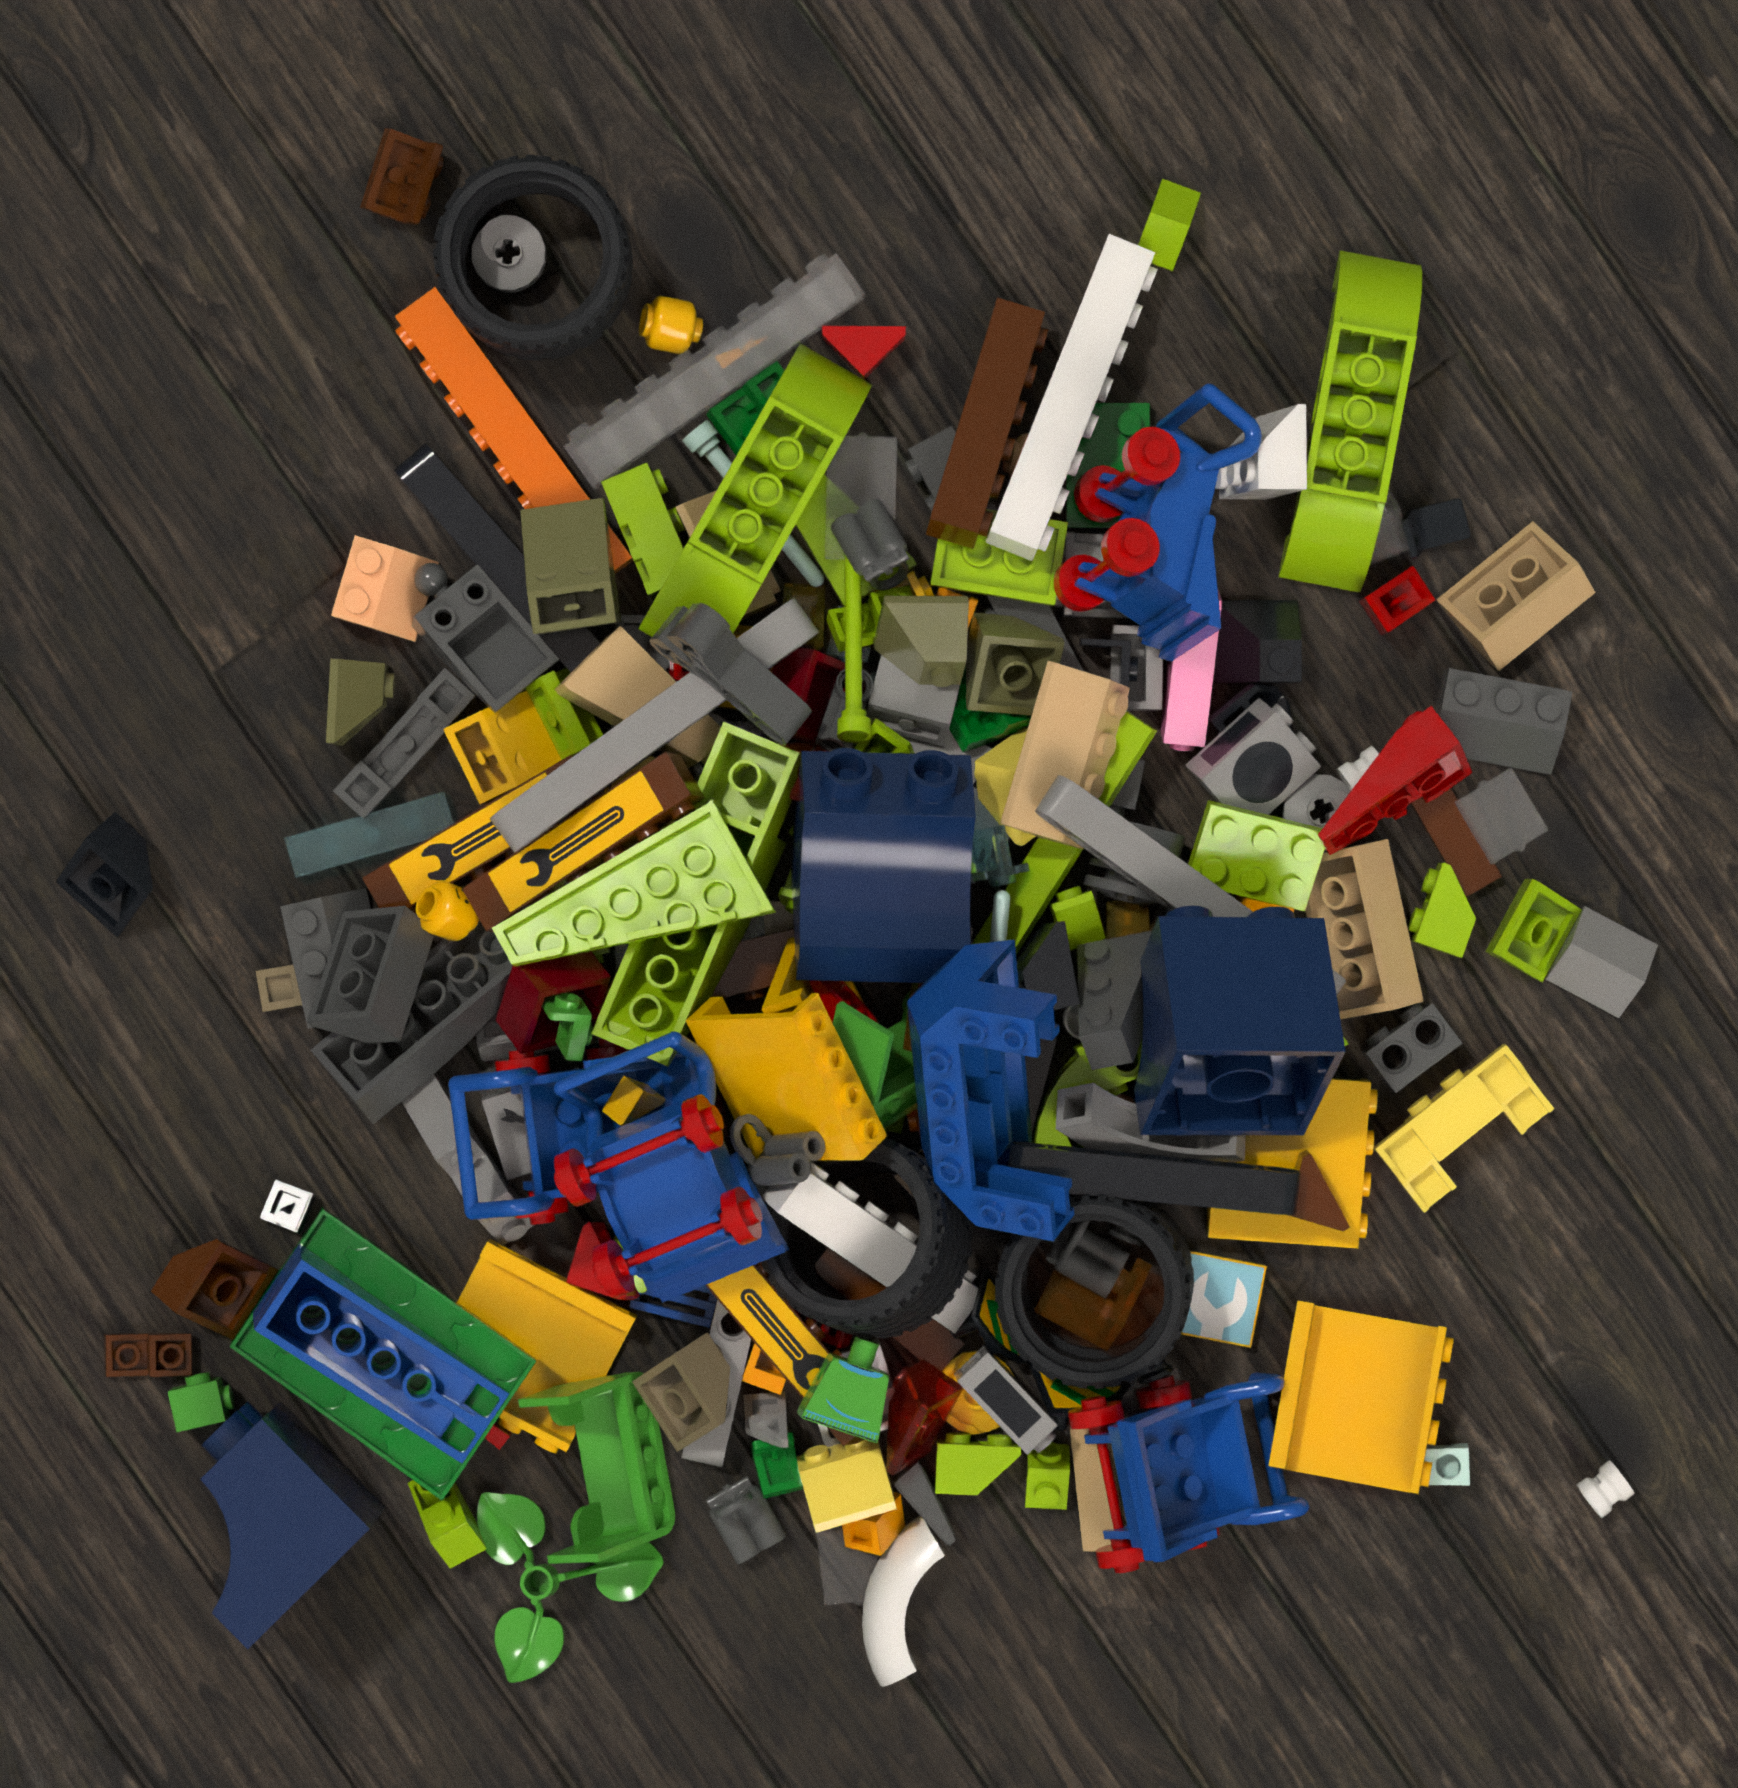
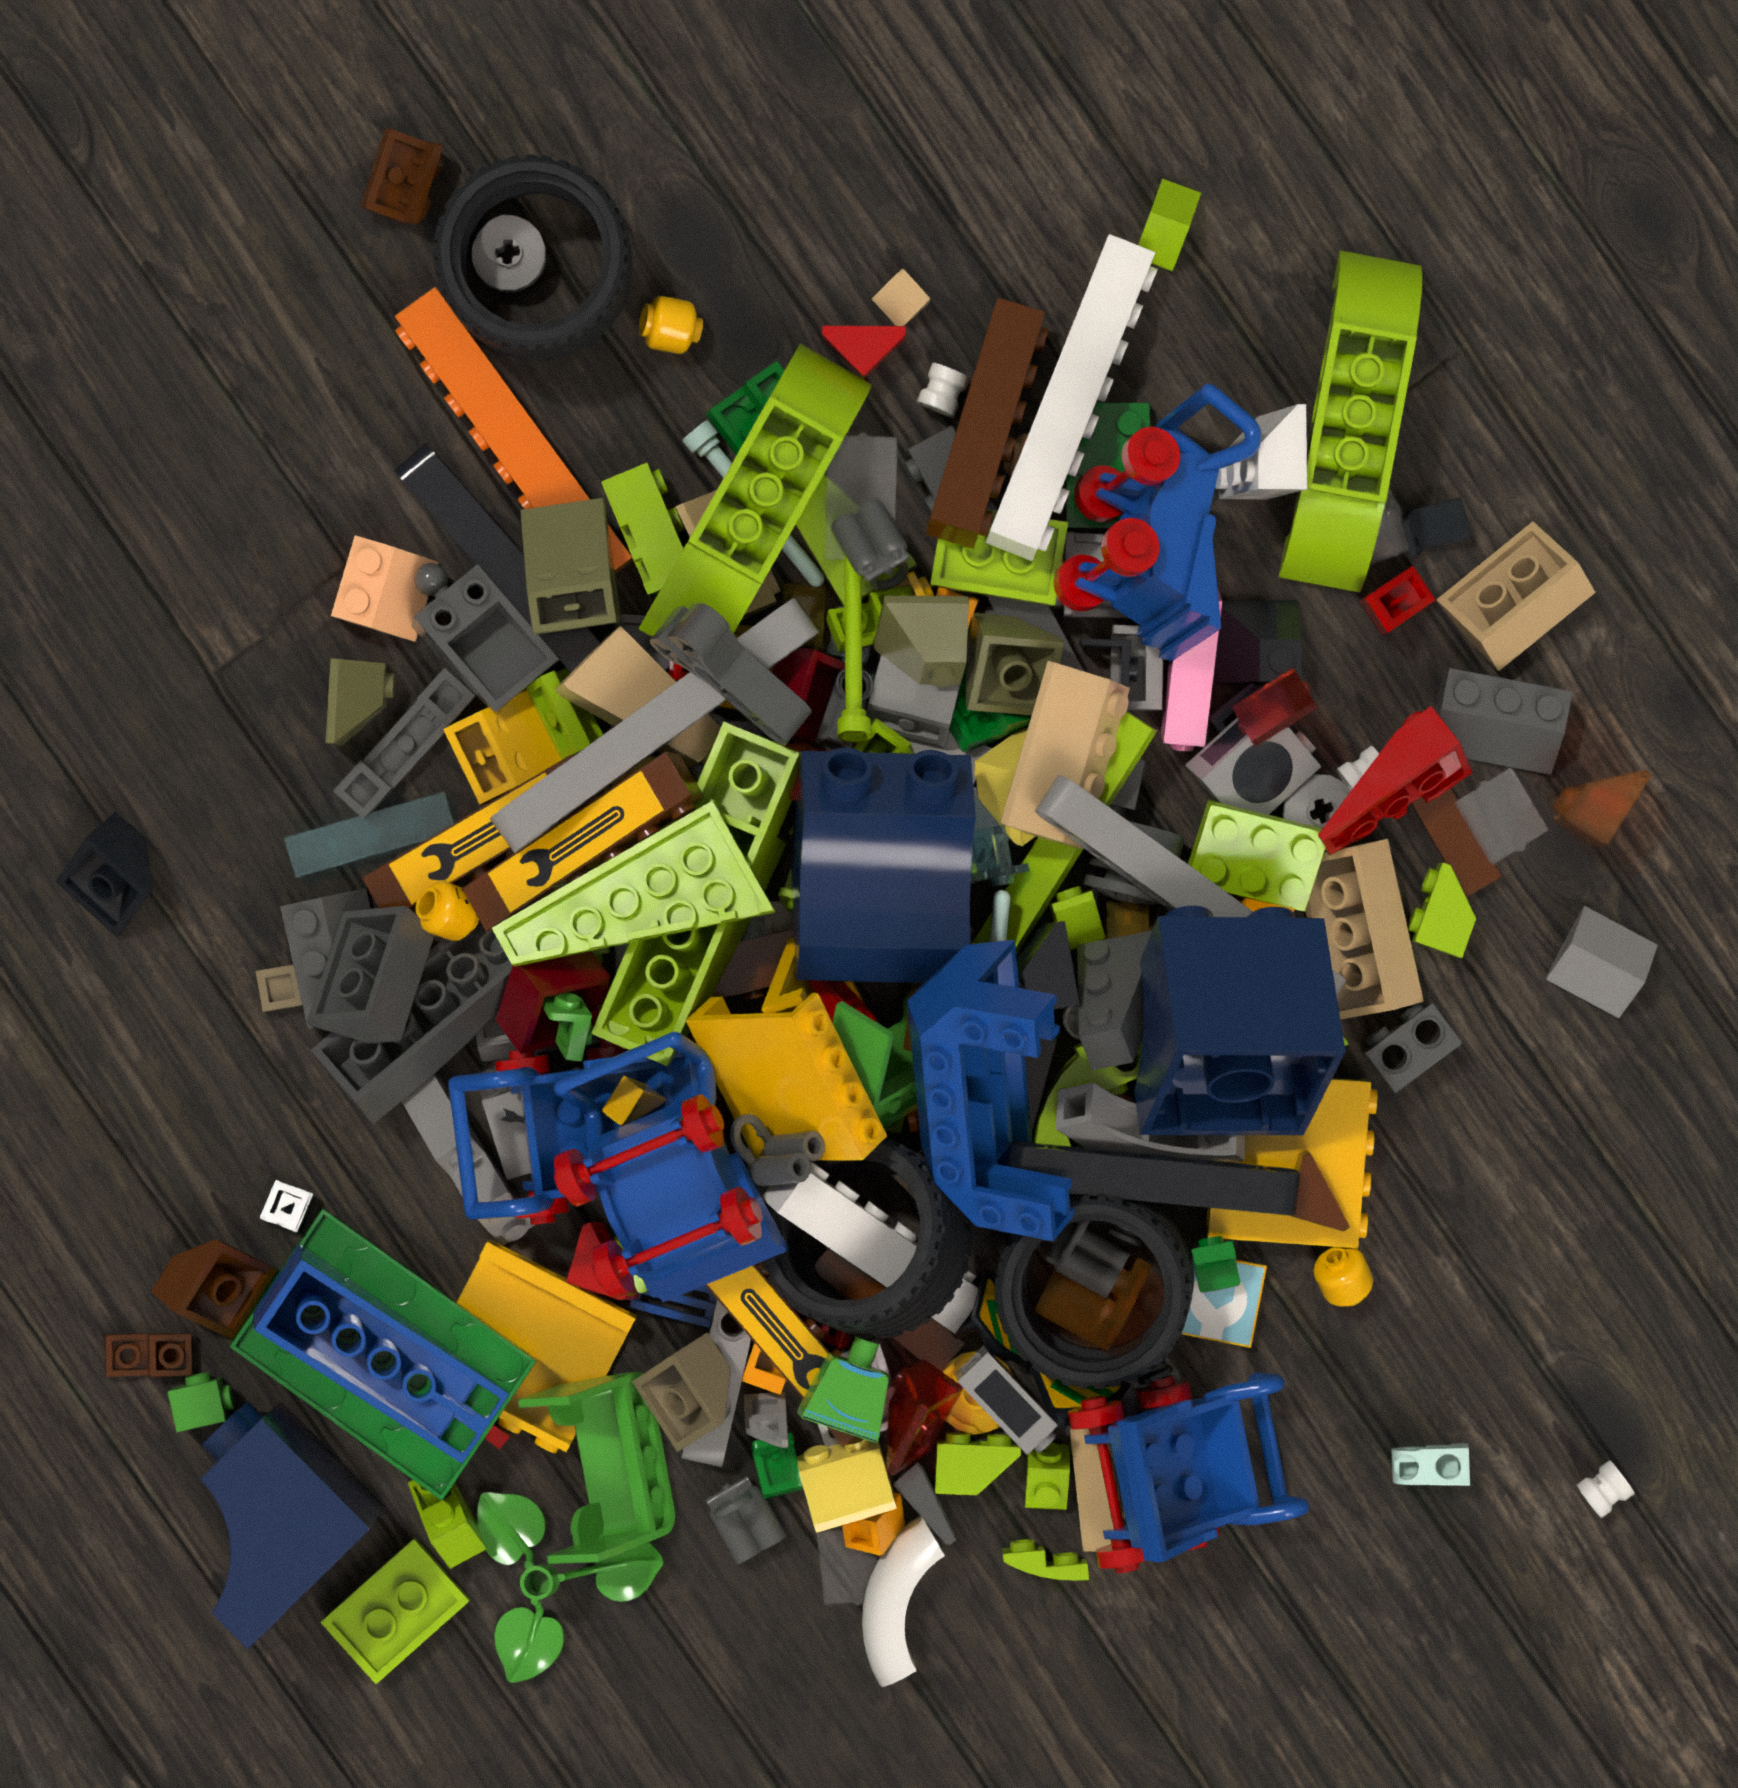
clear brick [563,253,865,490] -> none
yellow panel [1268,1300,1454,1495] -> none
light yellow bracket [1374,1044,1554,1213] -> none
lime slope [1485,879,1582,983] -> none
none -> lime plate [321,1537,470,1684]
none -> tan slope [872,268,931,326]
none -> white wheel [917,363,970,418]
none -> lime slope [1002,1539,1089,1581]
none -> green bracket [1191,1236,1240,1293]
none -> clear red piece [1232,668,1318,747]
none -> yellow head [1313,1247,1374,1307]
none -> clear orange slope [1553,770,1652,846]

